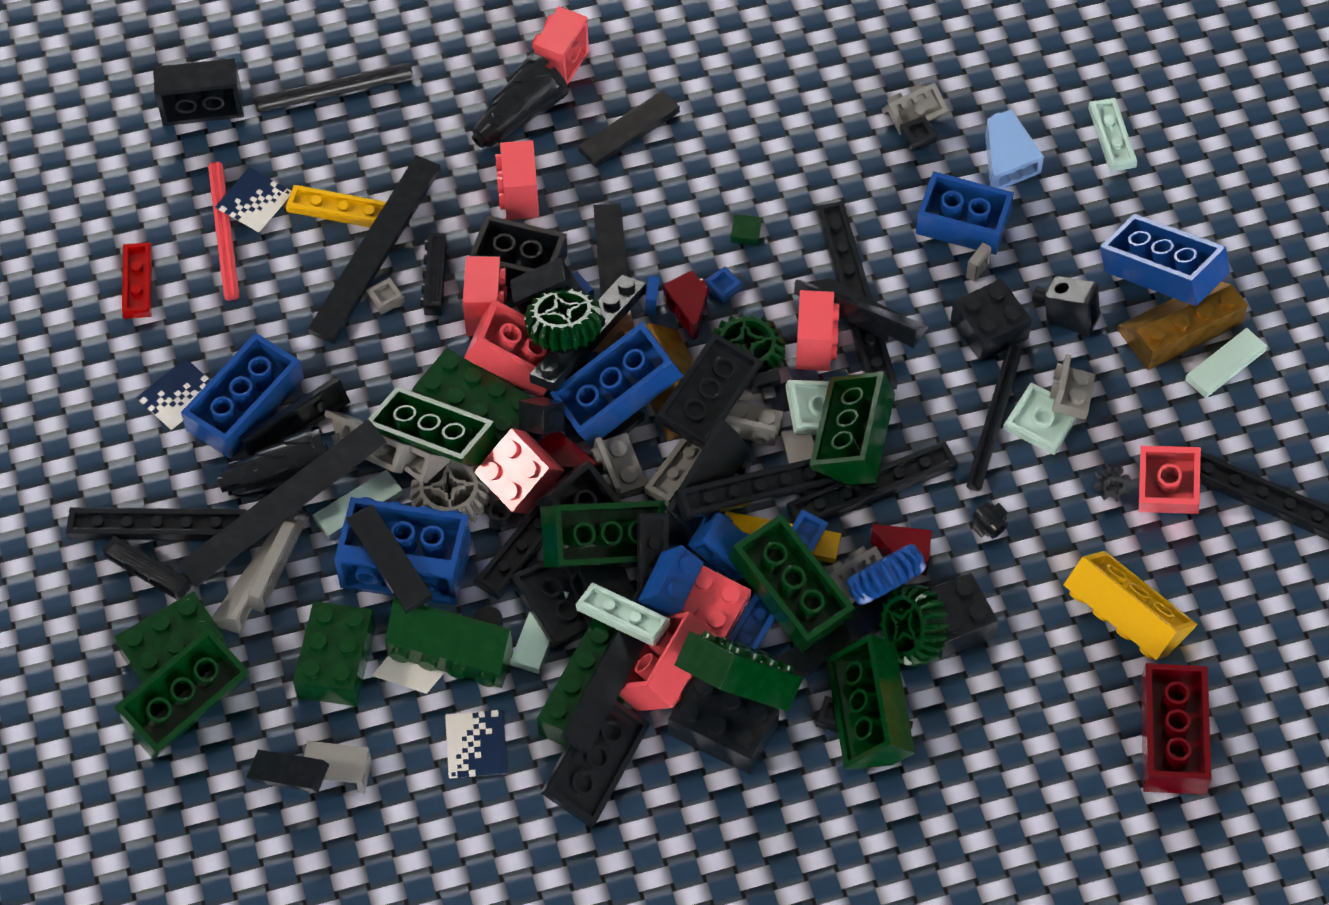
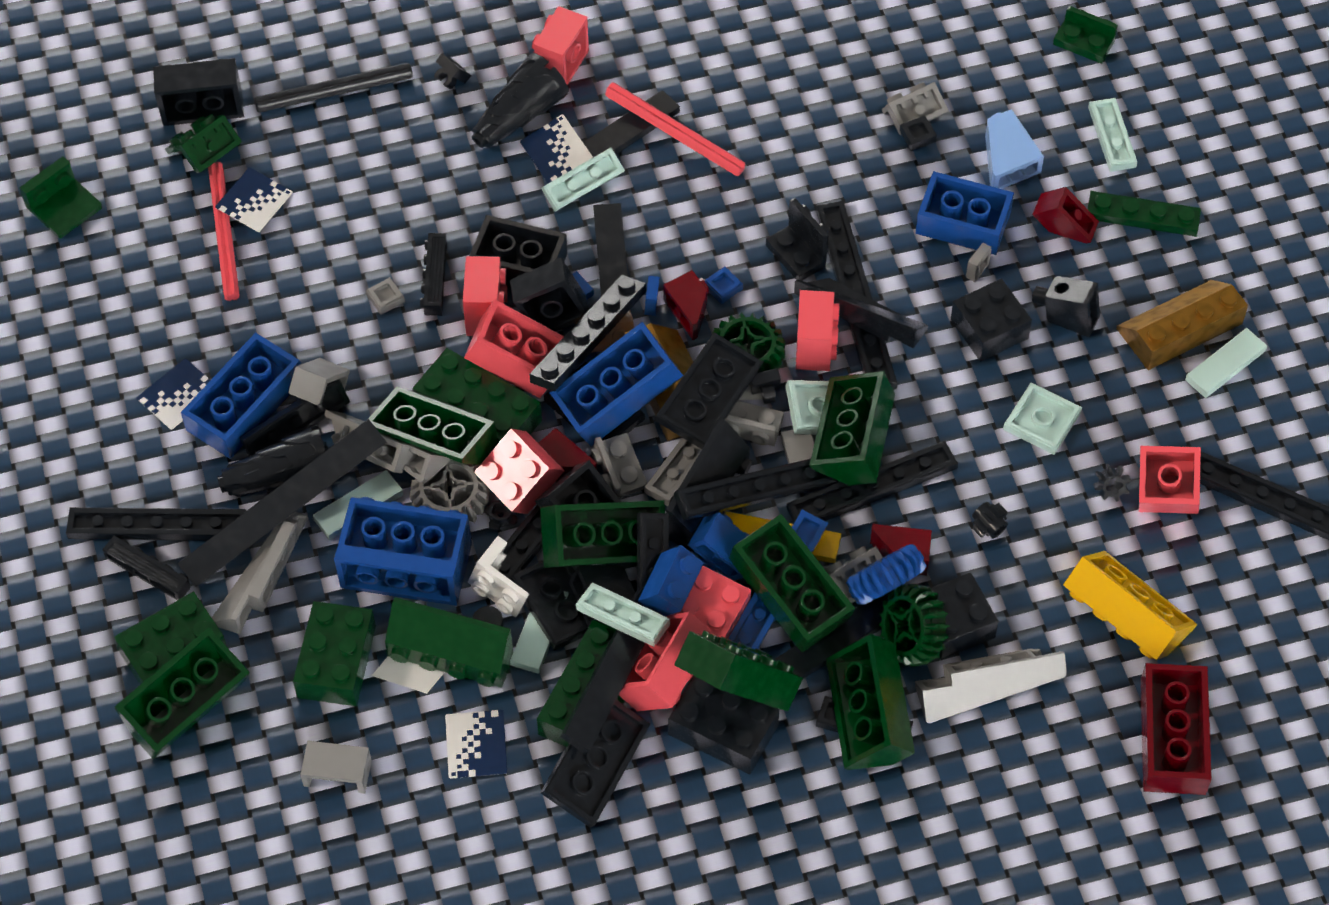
red tile [122,242,152,319] -> none
black tile [246,749,330,793] -> none
yellow tile [286,185,386,228] -> none
black tile [308,155,441,344] -> none
black tile [346,504,433,614] -> none
coral brick [495,140,540,220] -> none
black brick [519,397,565,435] -> none
dark green gear [524,287,603,353] -> none
dark green tile [730,214,762,245] -> none
black axle [966,344,1022,492] -> none
light grey bracket [1049,354,1096,420] -> none
blue brick [1100,214,1230,306] -> none
none -> dark green bracket [19,156,102,238]
none -> dark green bracket [165,114,242,173]
none -> light grey panel [288,358,350,405]
none -> black tile [434,53,472,89]
none -> white bracket [467,536,529,617]
none -> sticker [520,114,593,183]
none -> light aqua tile [541,148,625,212]
none -> coral axle [605,82,746,176]
none -> black bracket [766,198,829,281]
none -> wedge [915,649,1067,723]
none -> dark red slope [1032,187,1099,244]
none -> dark green bracket [1053,6,1118,64]
none -> dark green plate [1087,191,1201,237]

